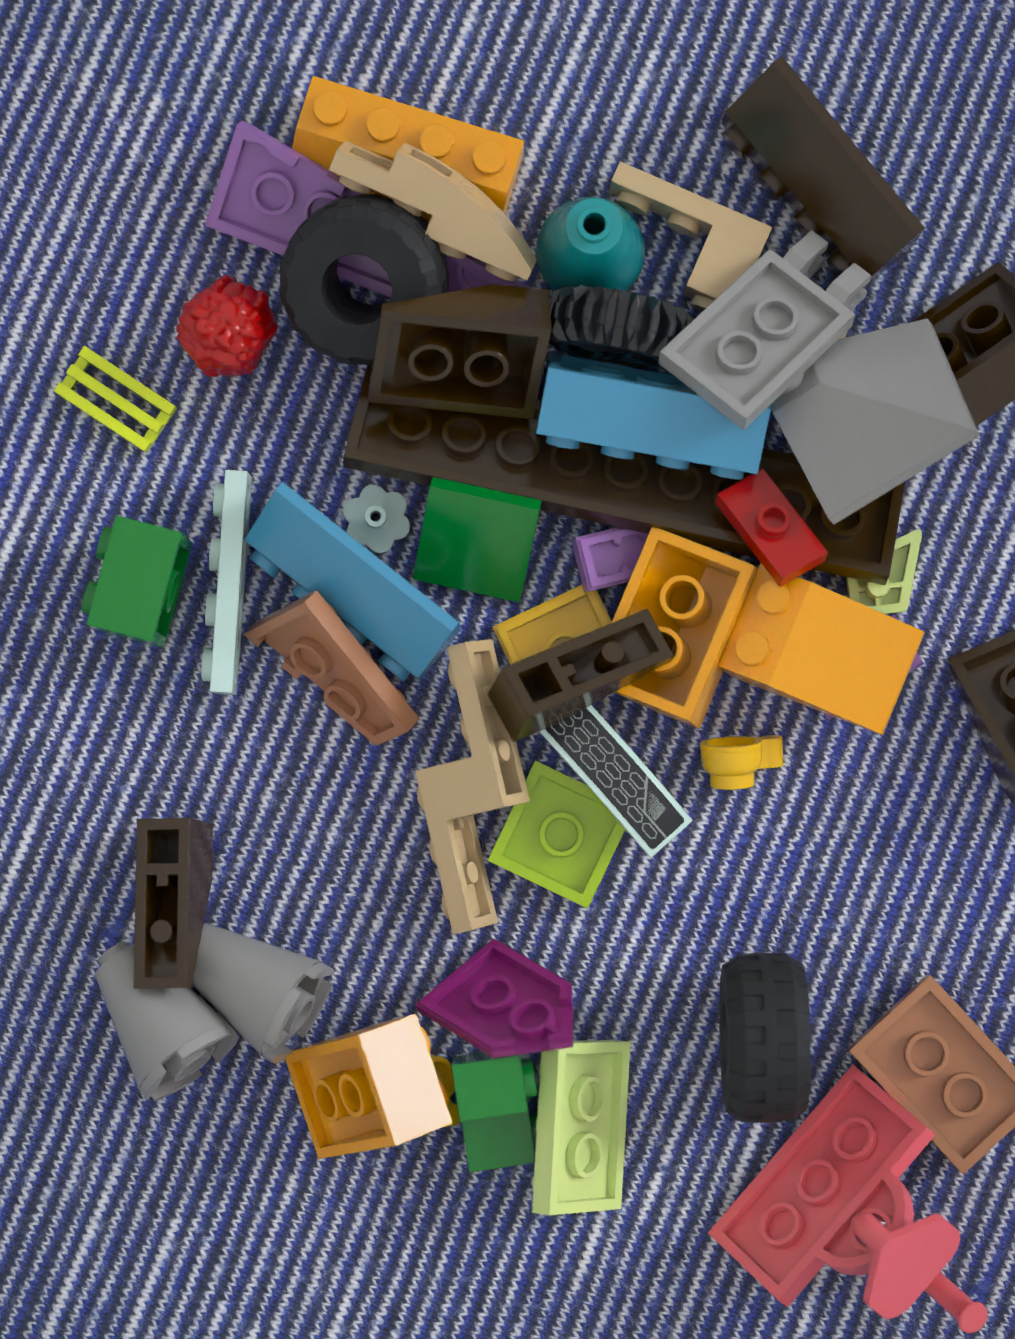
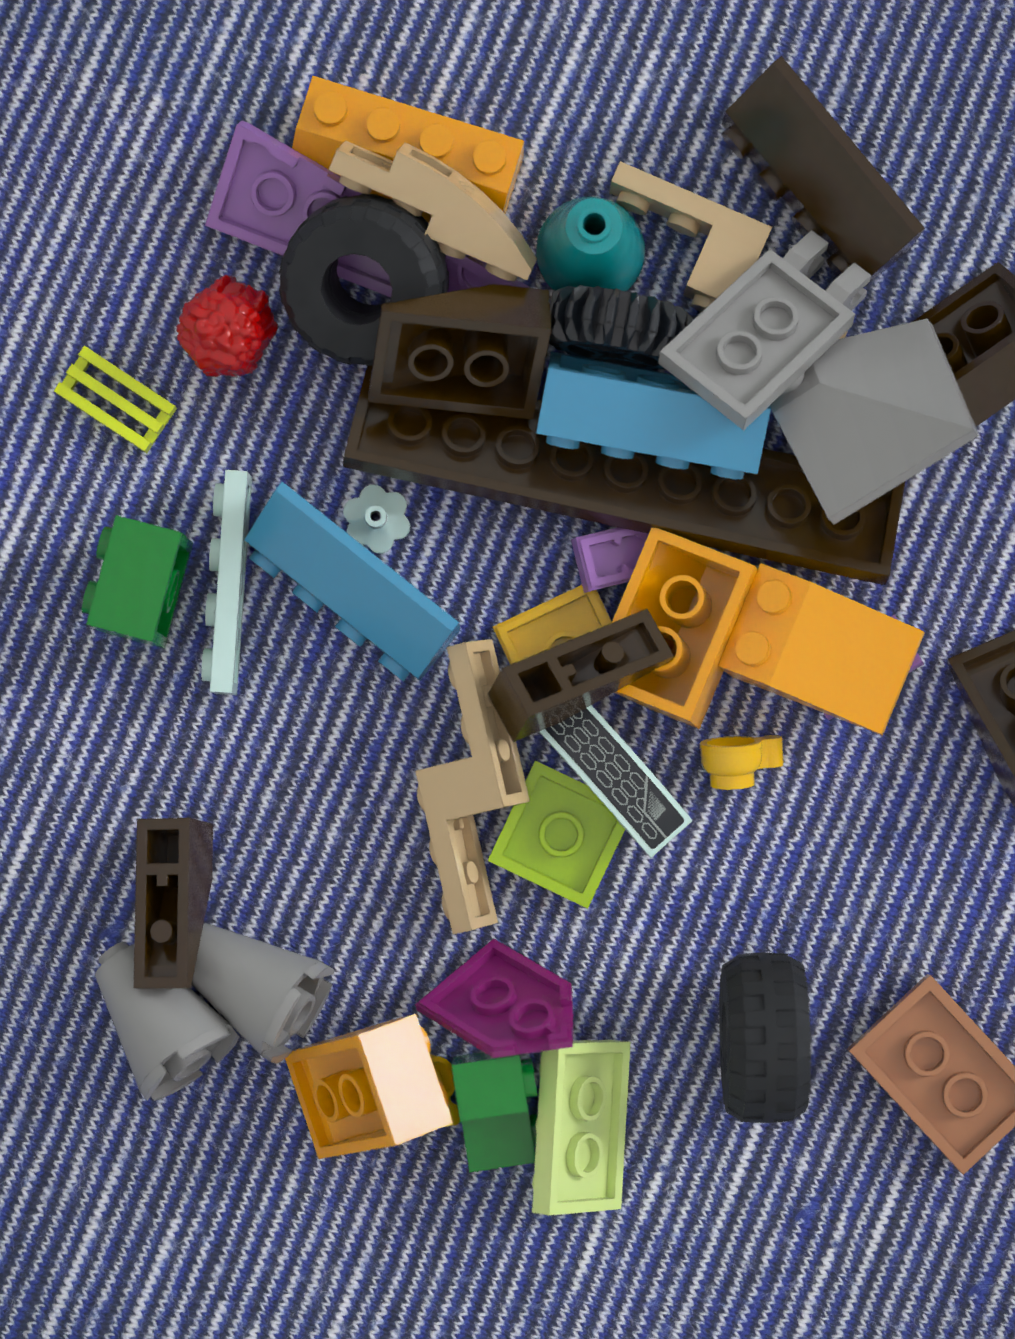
nougat wing [243,590,420,746] -> none
green tile [413,477,542,603] -> none
coral plate [708,1064,988,1333] -> none
red plate [715,468,828,587] -> none
yellowish green piece [846,529,922,614] -> none

